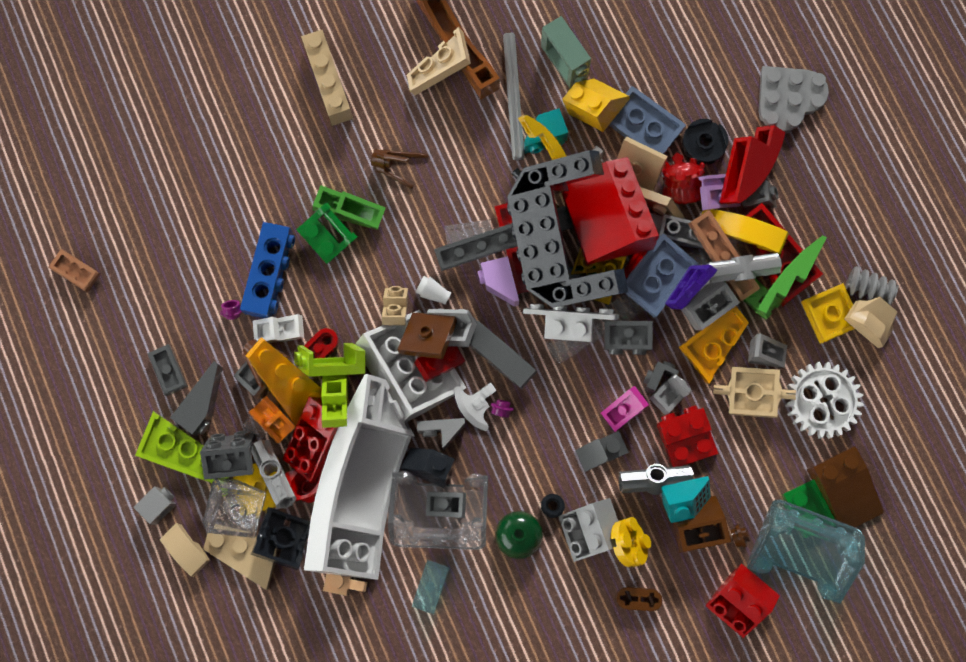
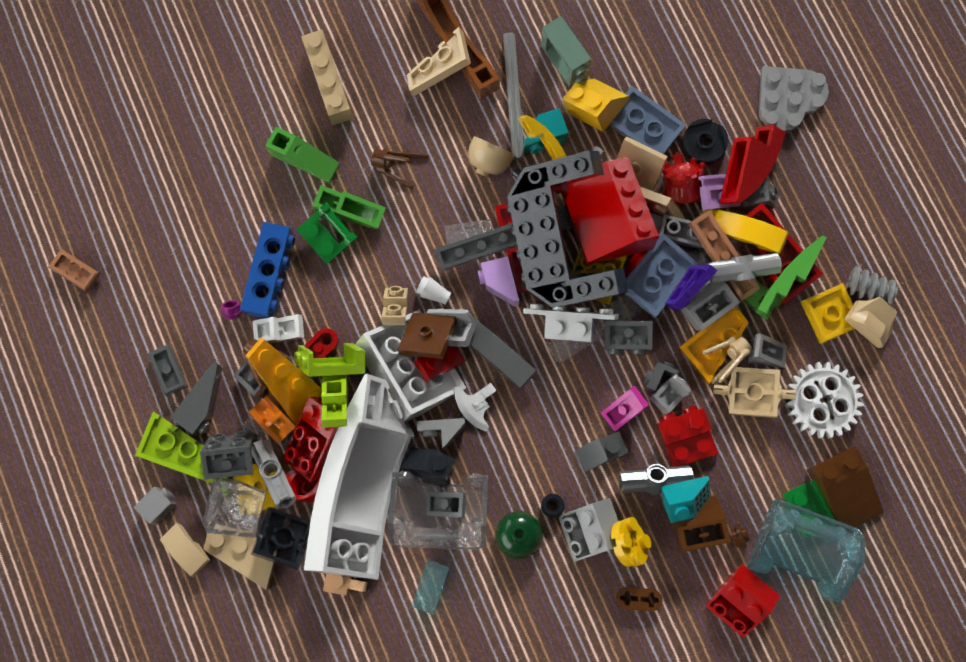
magenta plate [491,399,514,418] -> none
none -> bright green slope [265,127,340,183]
none -> tan cylinder [468,136,514,178]
none -> tan plant [702,336,752,384]

